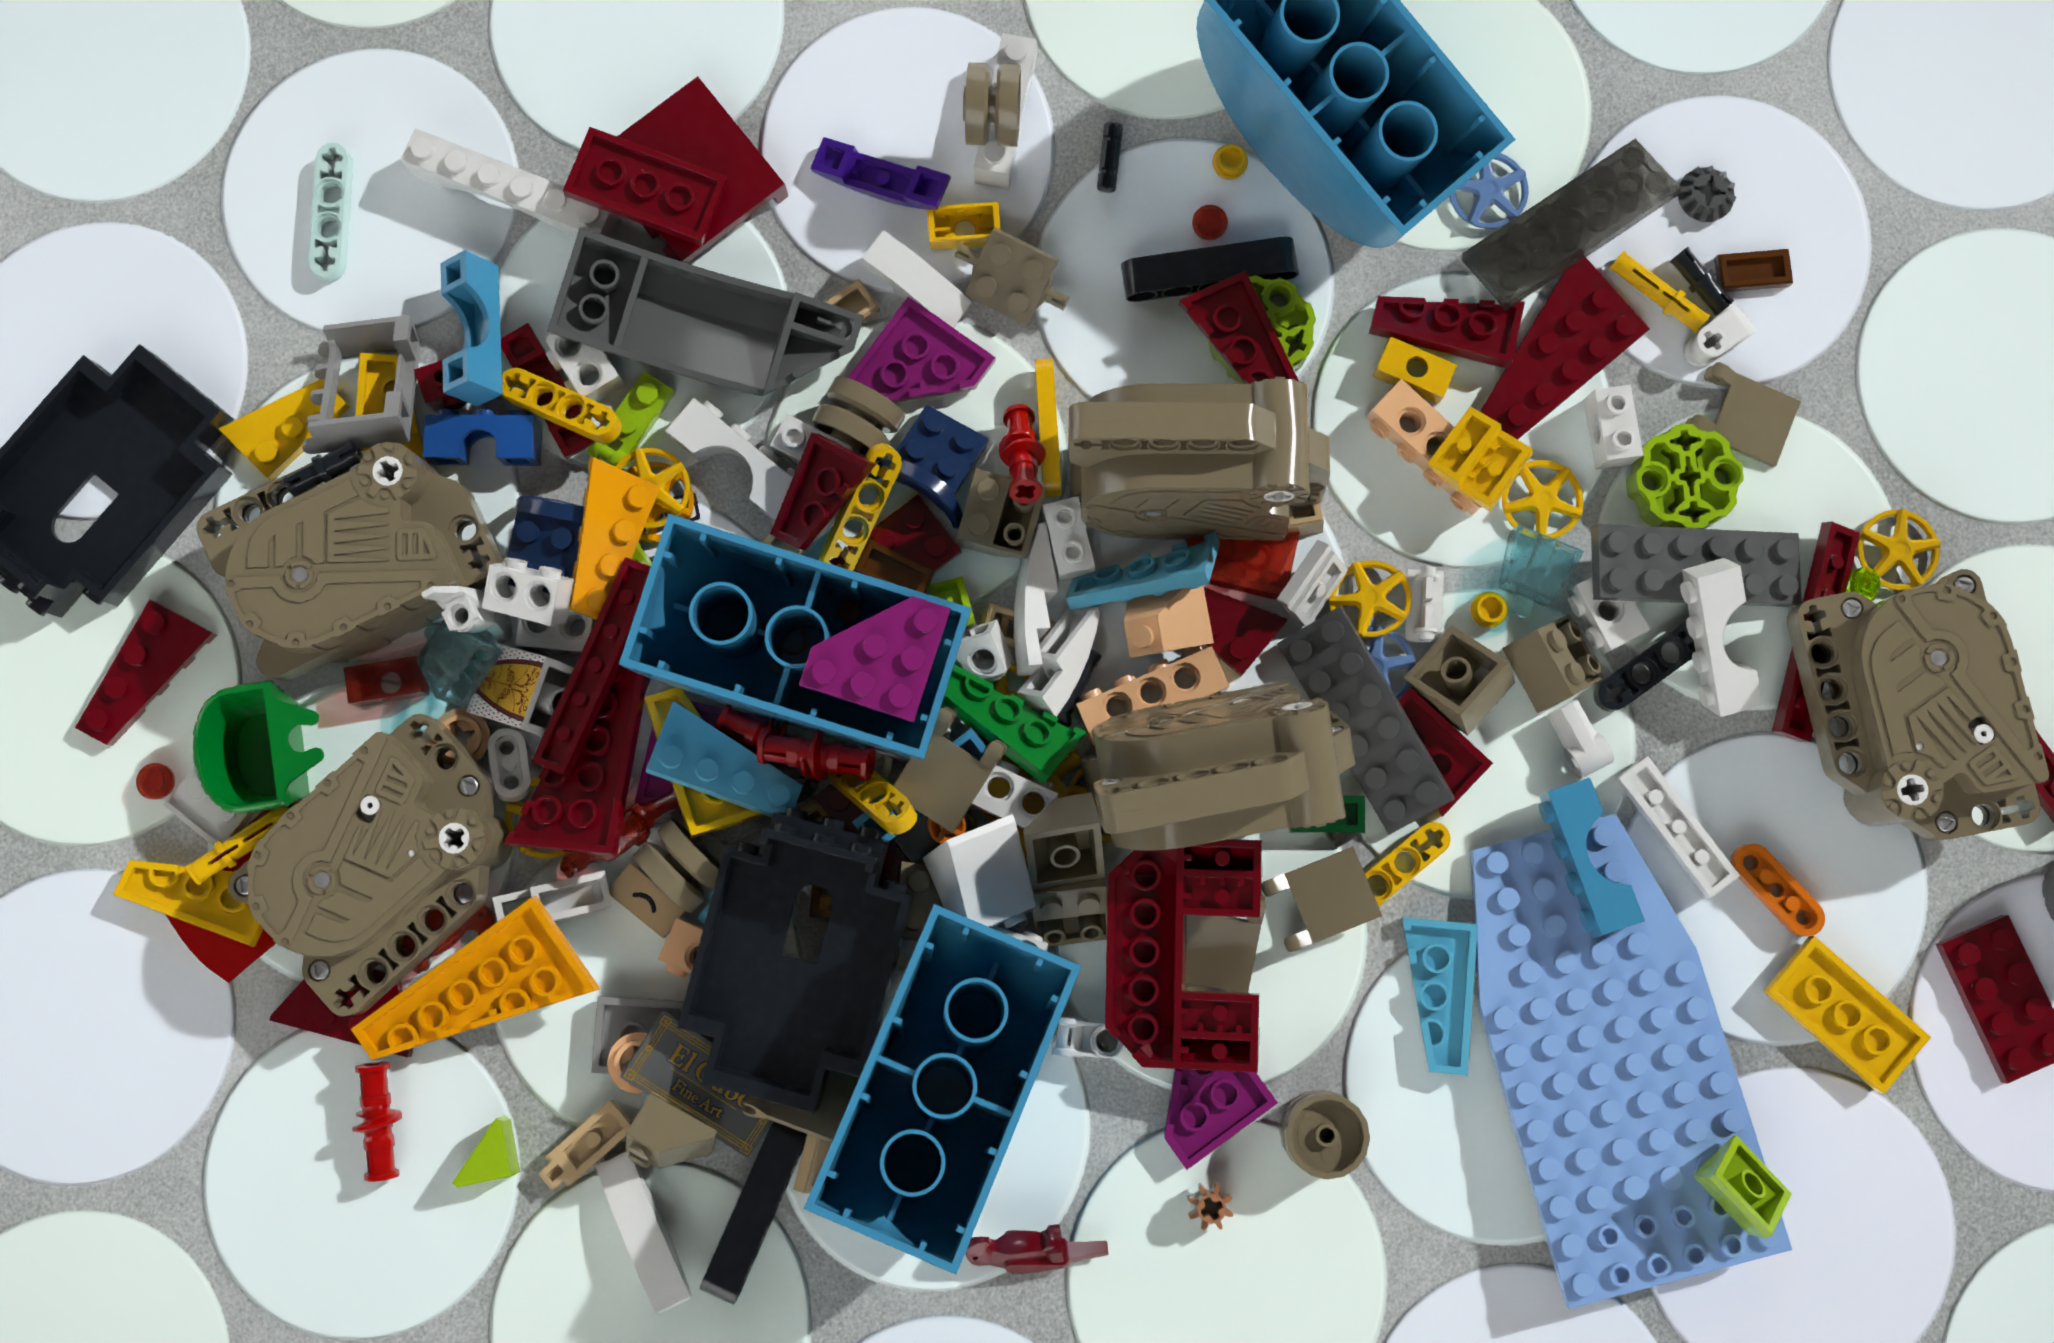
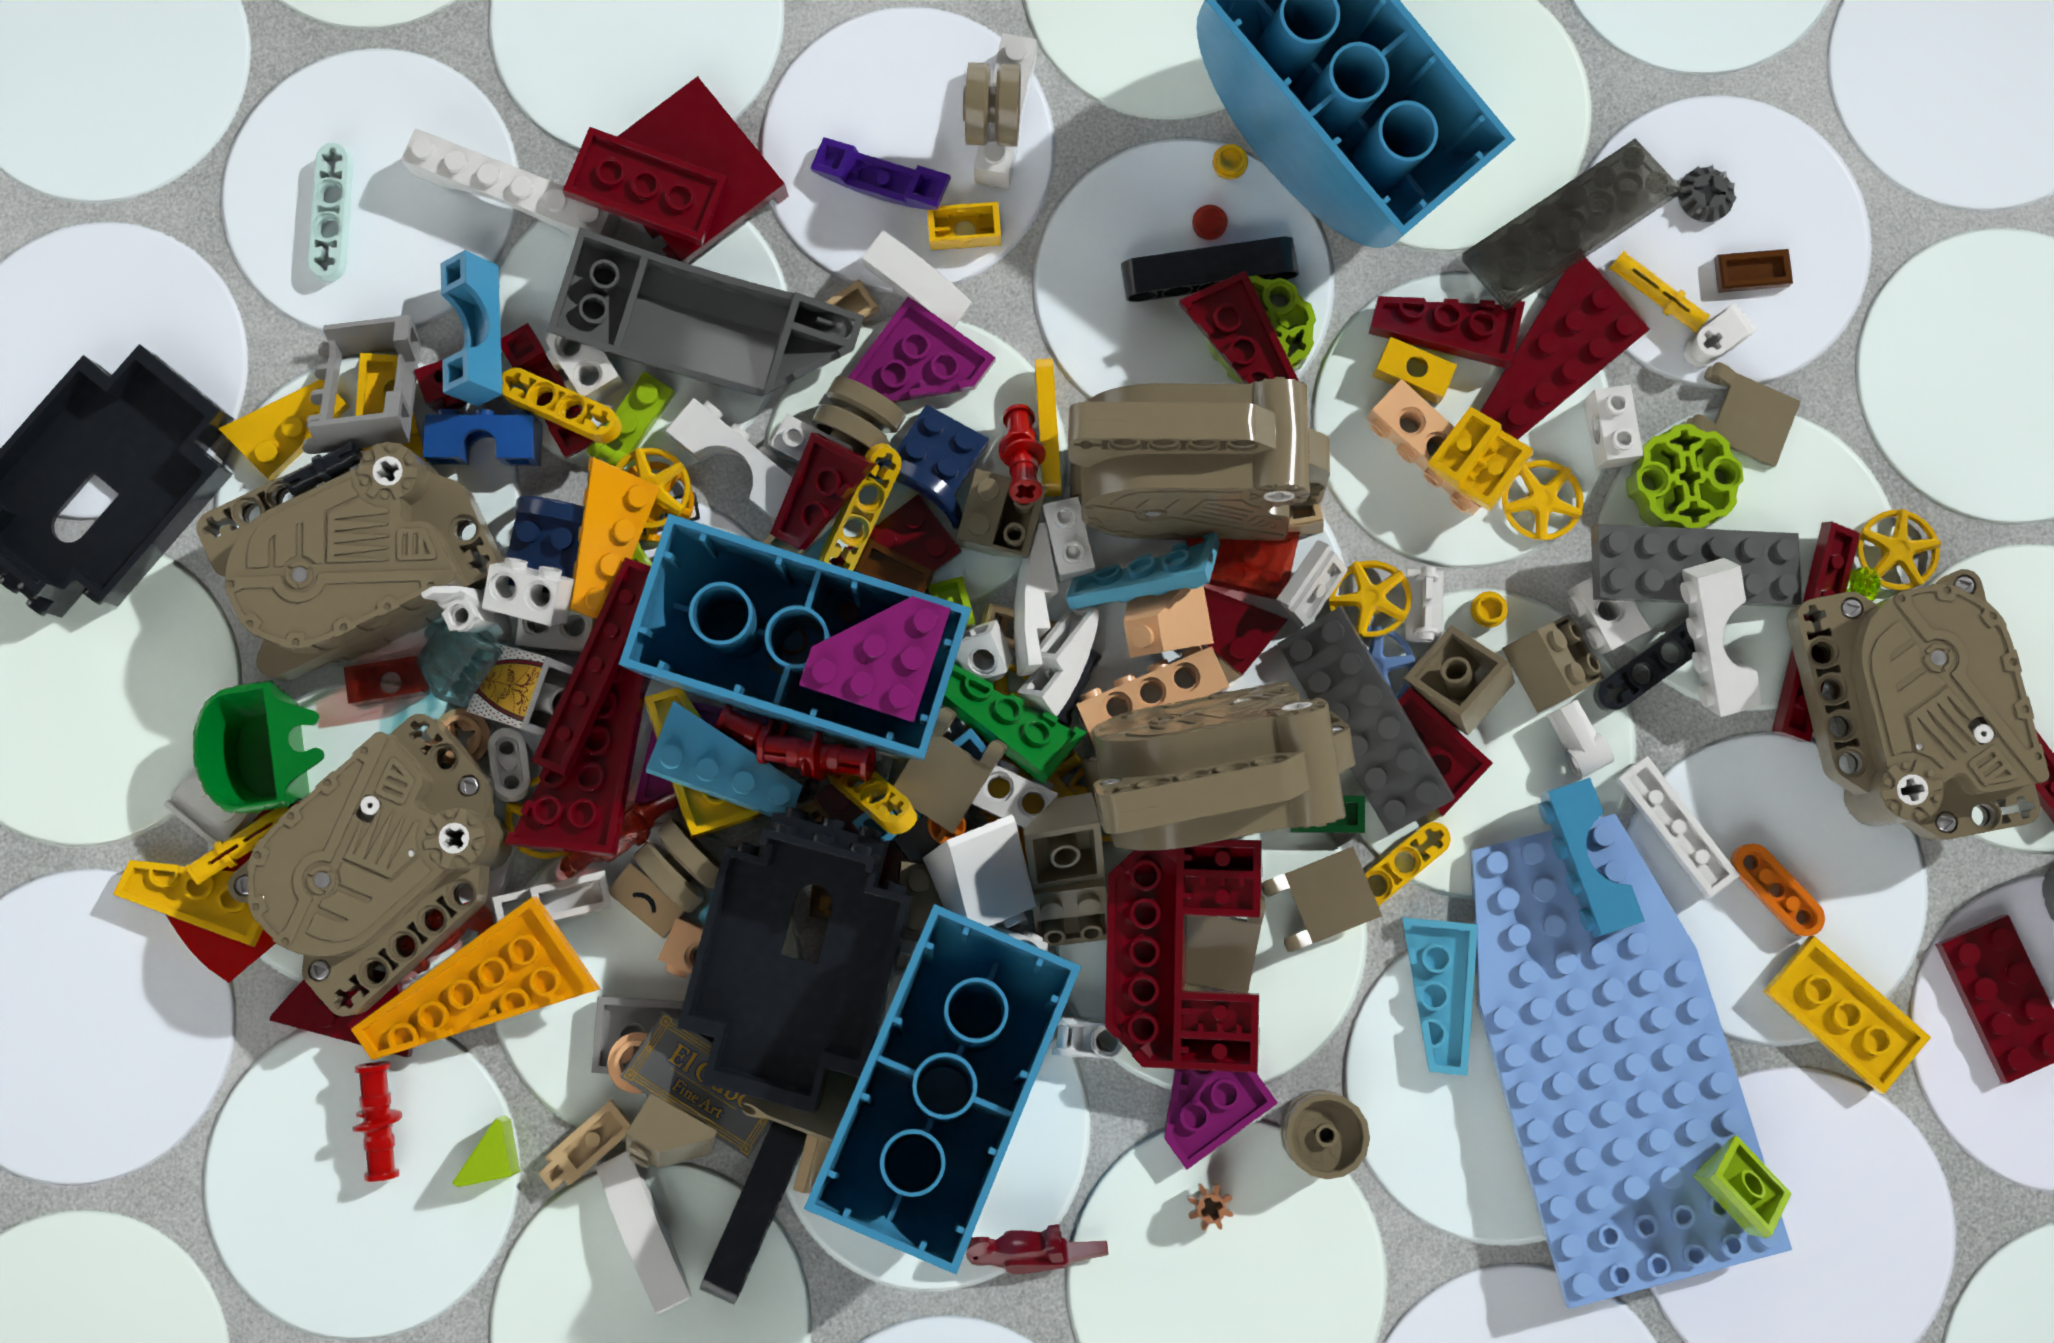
dark red wing [75,599,218,746] -> none
clear red plate [136,763,175,800] -> none
dark tan plate [954,228,1070,327] -> none
black axle [1097,122,1123,193] -> none
medium blue wheel [1449,153,1529,229] -> none
clear light blue torso [1499,525,1584,619] -> none
black pin [1669,247,1734,316] -> none

